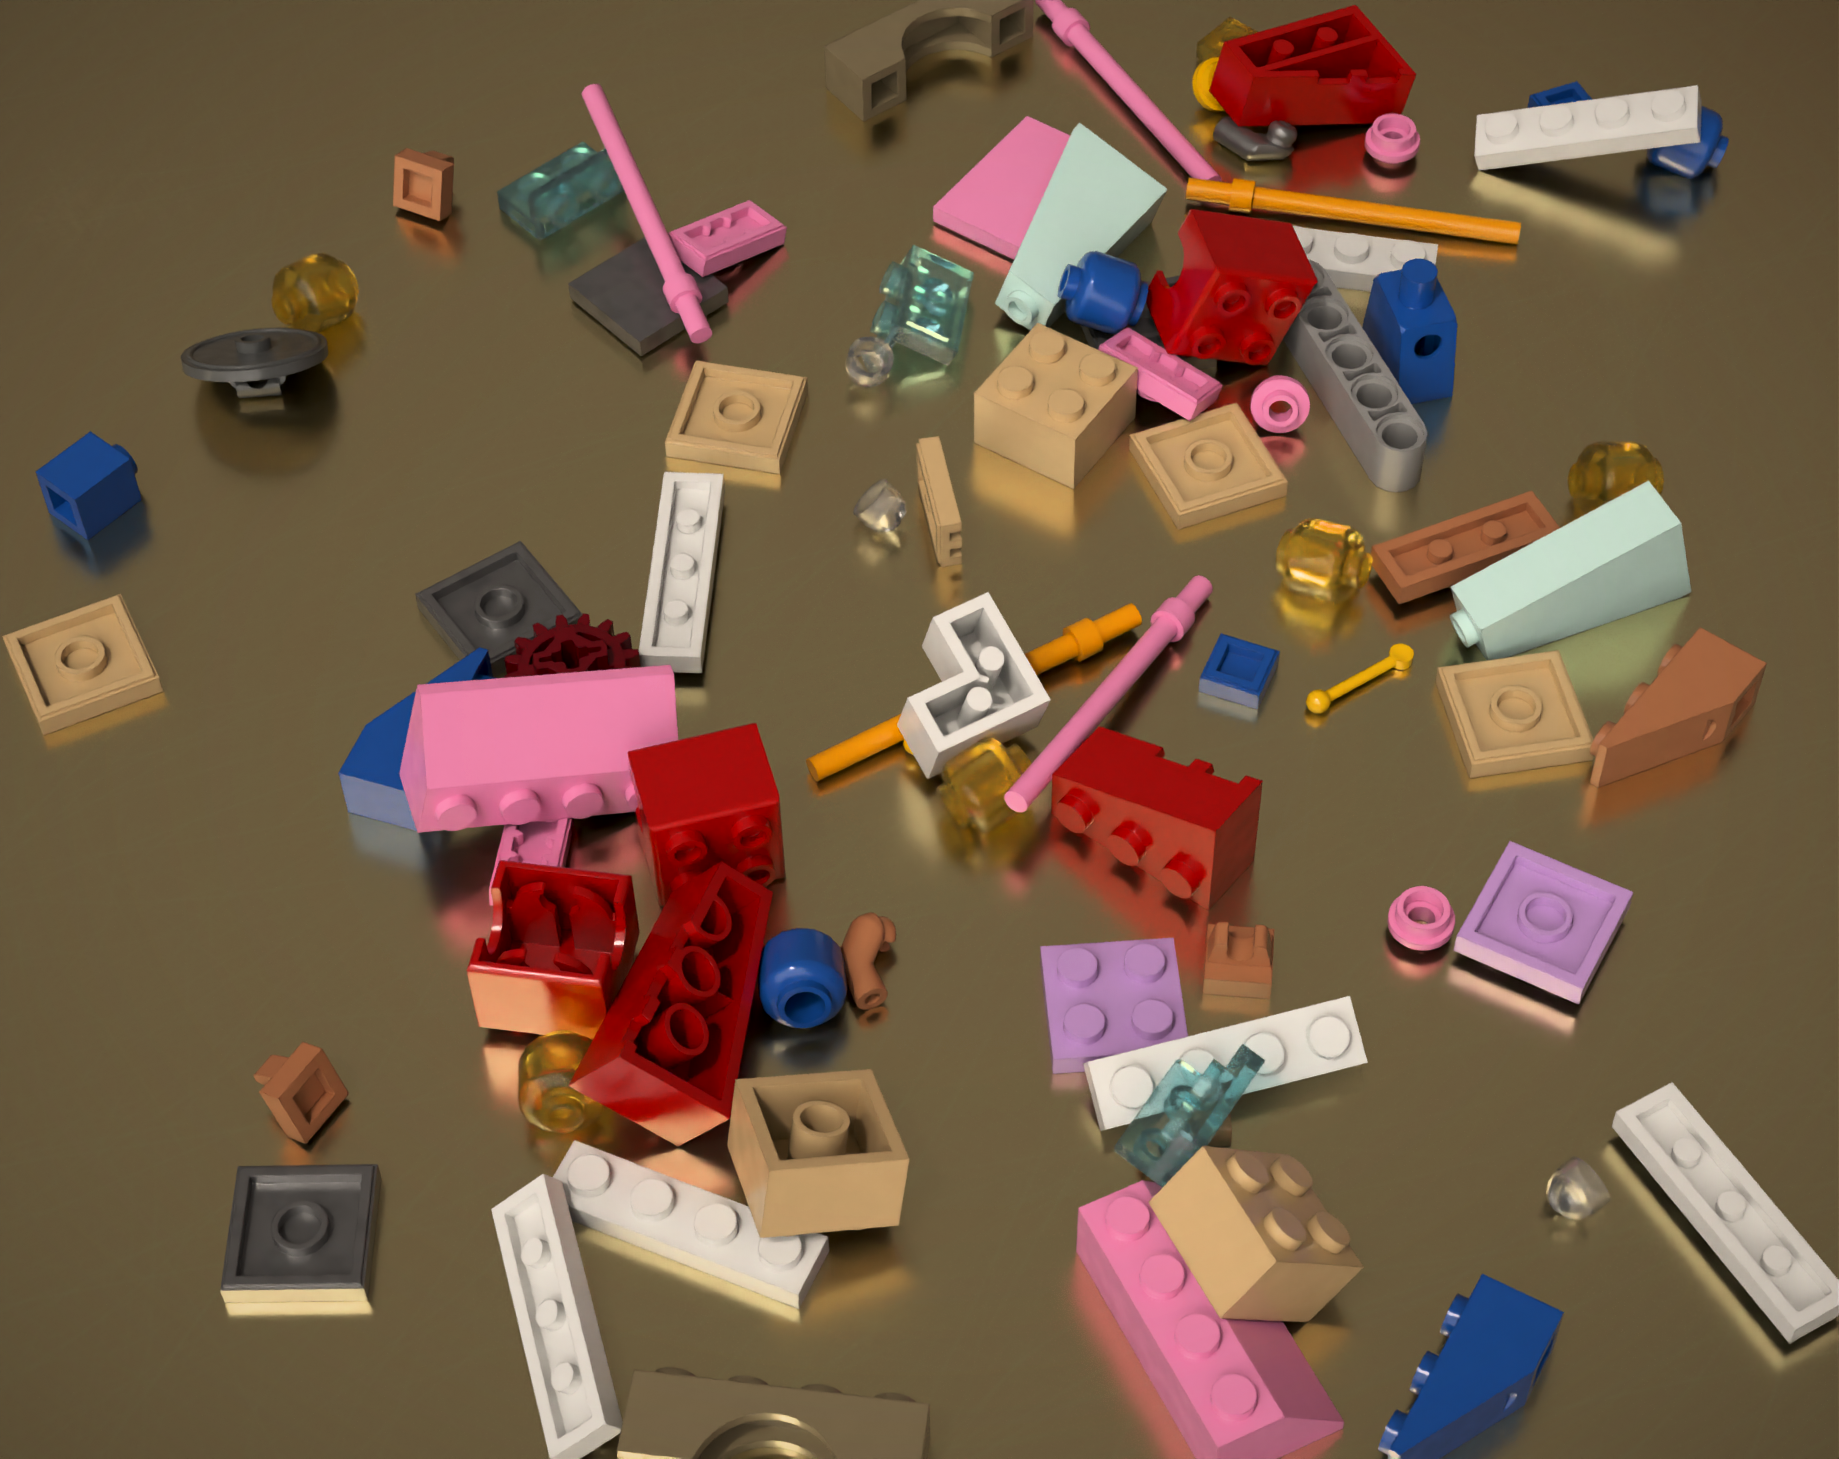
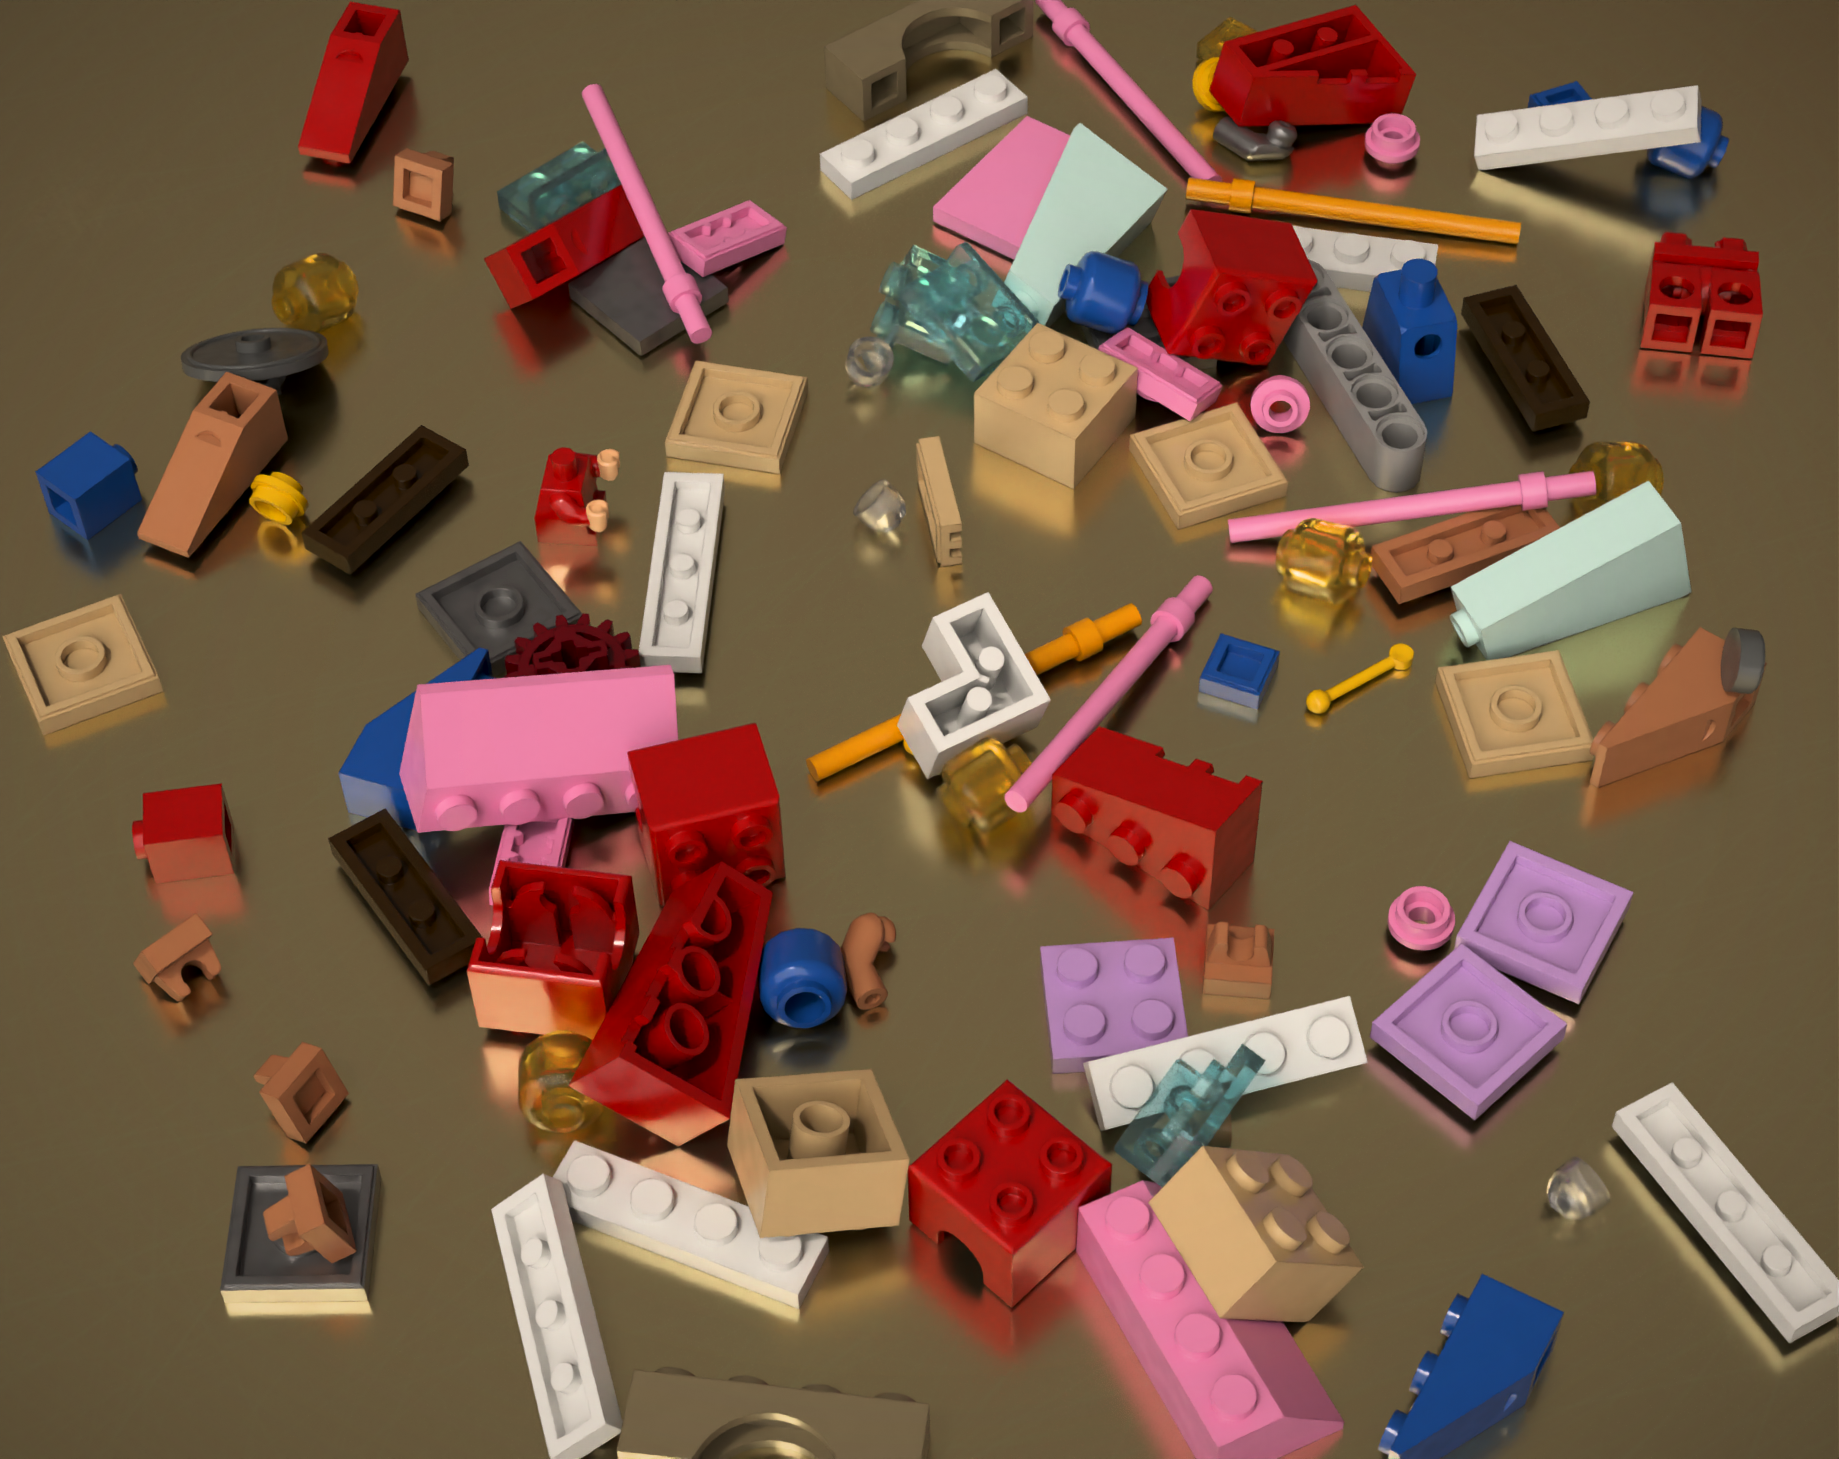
none -> red brick [132,783,234,884]
none -> nougat tile [133,913,221,1001]
none -> nougat slope [137,371,288,558]
none -> yellow plate [249,472,309,525]
none -> nougat tile [263,1164,357,1264]
none -> red slope [298,1,409,163]
none -> dark brown plate [301,425,469,575]
none -> dark brown plate [328,808,483,986]
none -> red slope [483,184,644,309]
none -> red piece [534,447,620,546]
none -> white plate [820,69,1028,200]
none -> clear light blue bracket [897,242,1039,382]
none -> red piece [908,1079,1112,1308]
none -> bright pink bar [1228,471,1596,543]
none -> lavender plate [1370,943,1567,1120]
none -> dark brown plate [1461,285,1590,431]
none -> red hips [1640,232,1763,359]
none -> dark grey tile [1721,628,1765,694]

